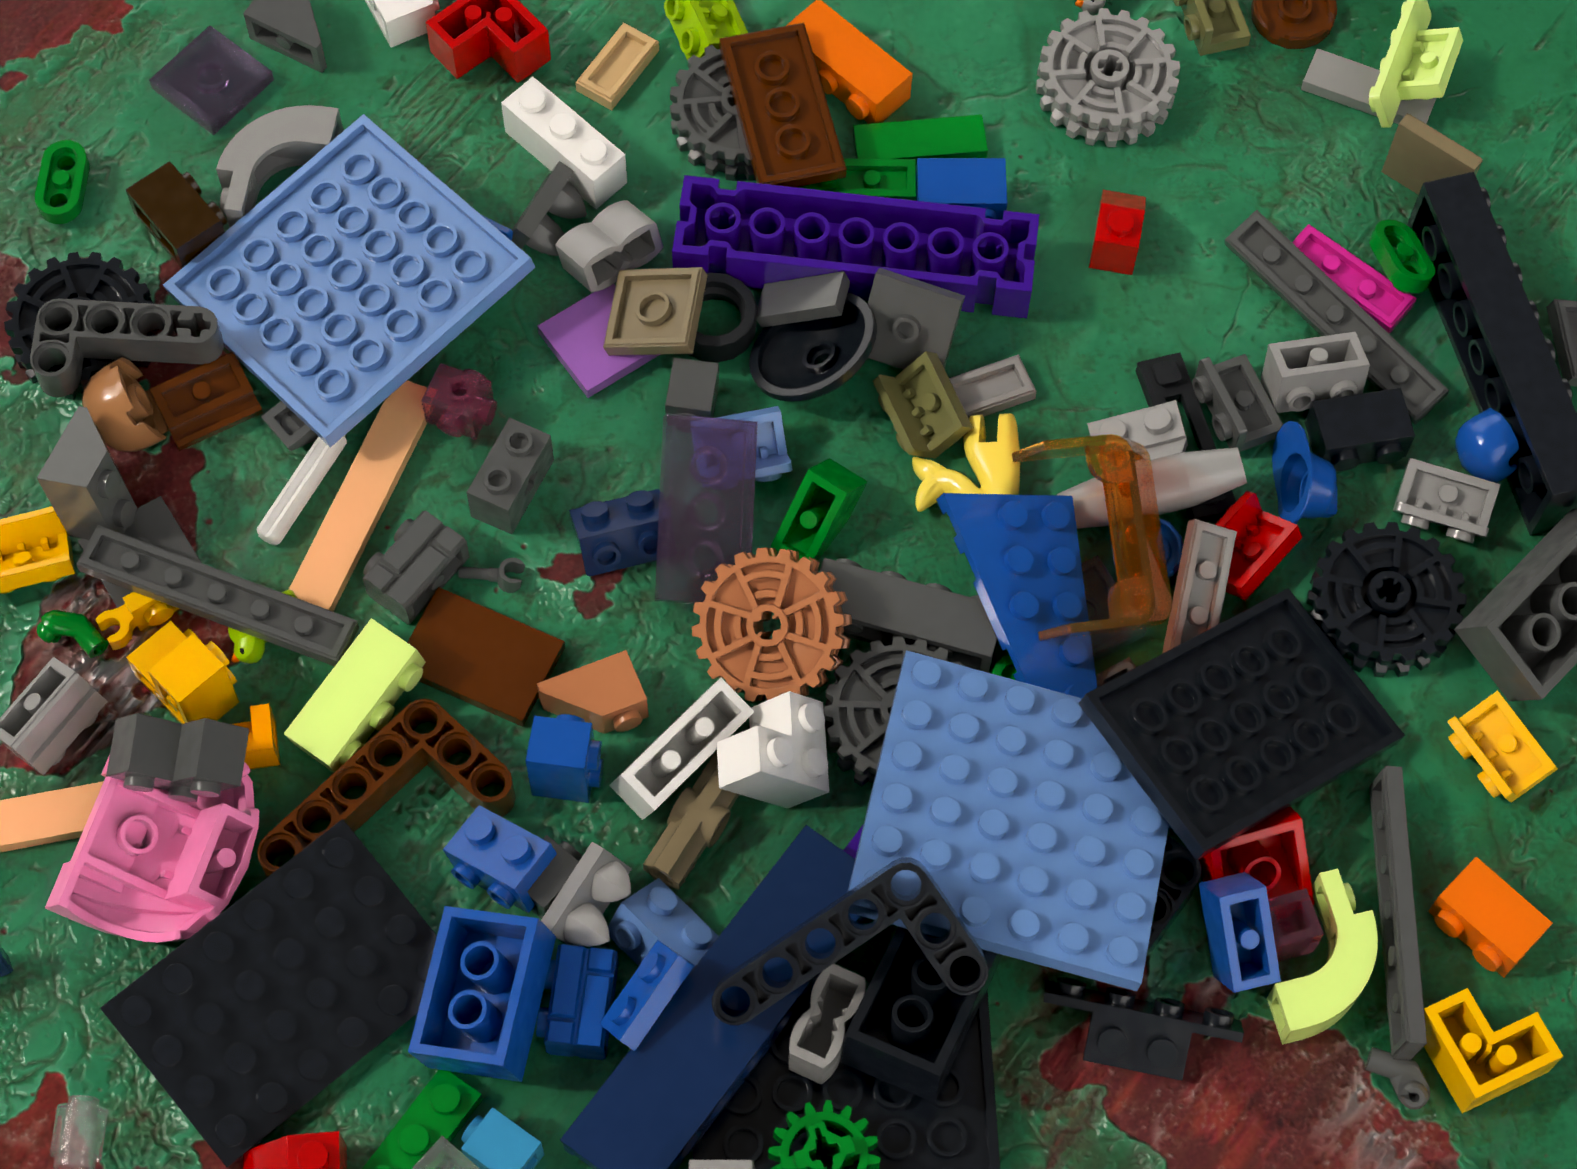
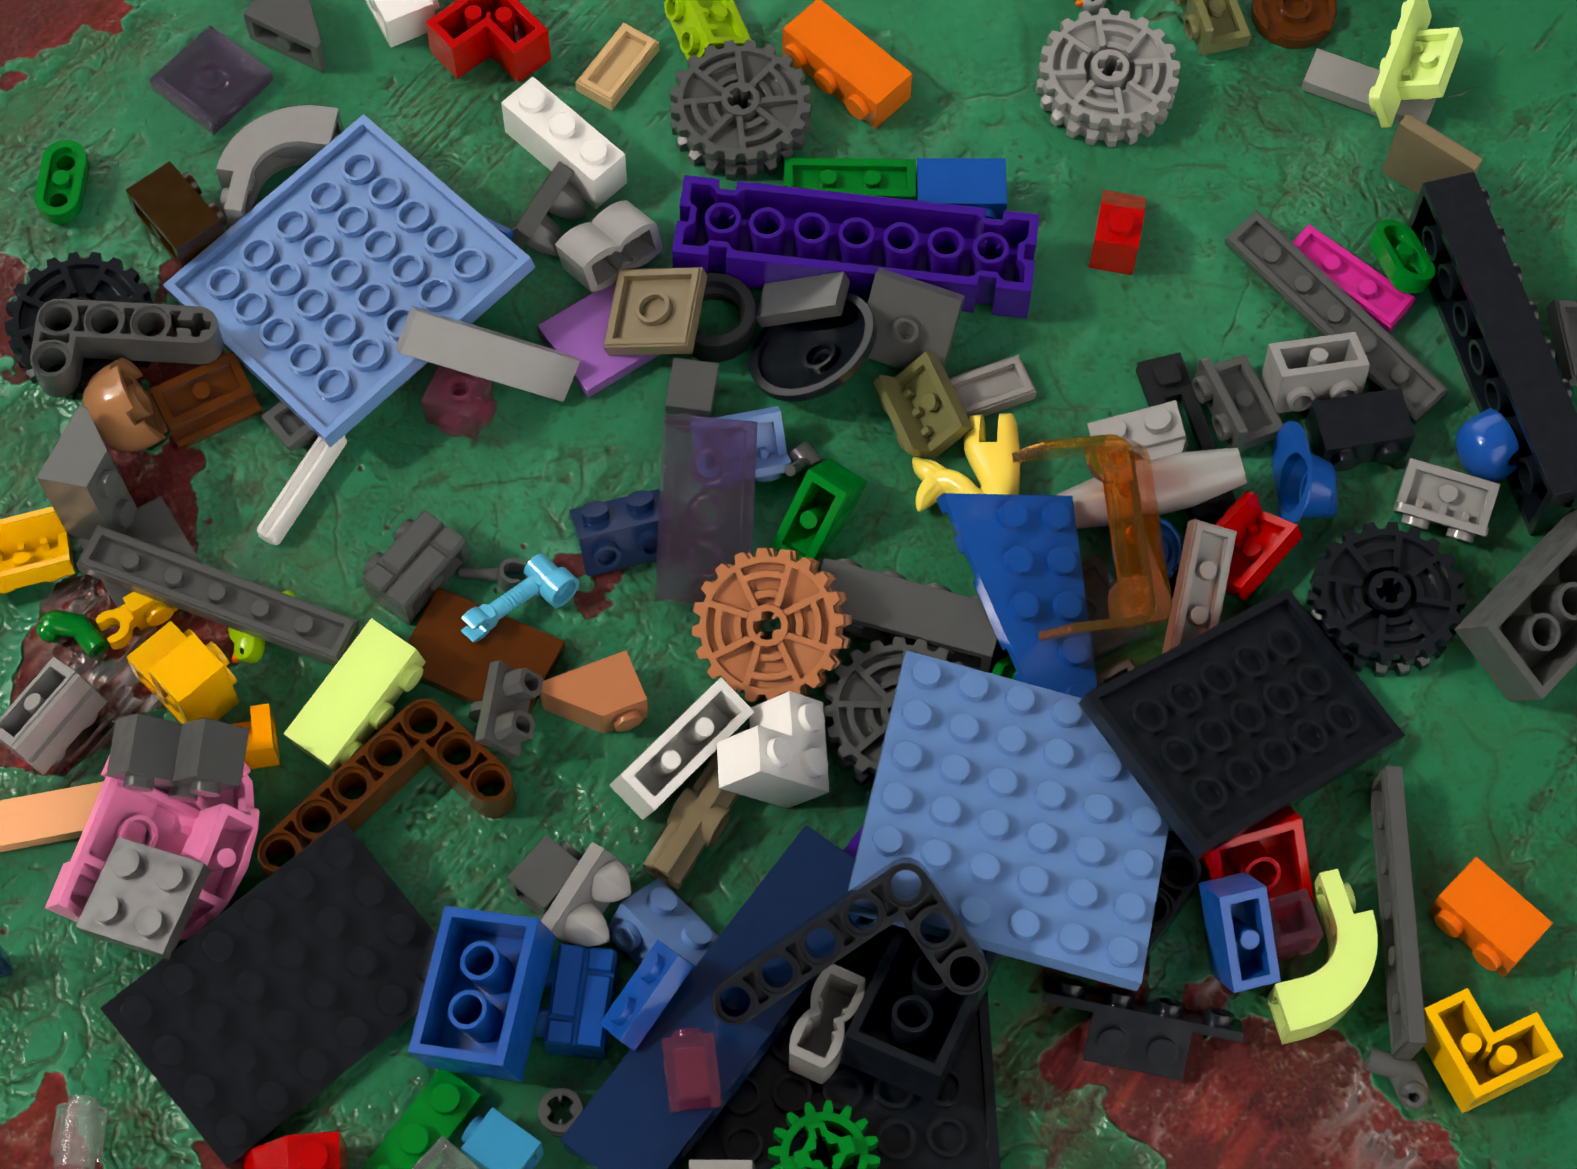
light nougat tile [288,380,439,612] -> none
blue bracket [443,805,557,913] -> none
dark grey brick [466,418,554,534] -> none
blue brick [525,714,604,803] -> none
reddish brown tile [719,23,847,187] -> none
green tile [853,114,988,165] -> none
yellow bracket [1447,690,1558,803] -> none
none -> flat silver plate [75,837,211,960]
none -> light grey tile [395,306,580,402]
none -> medium azure brick [461,553,579,643]
none -> dark grey hips [469,660,543,760]
none -> dark grey bush [538,1088,584,1138]
none -> clear pink brick [662,1028,721,1113]
none -> dark grey hand [785,442,824,478]

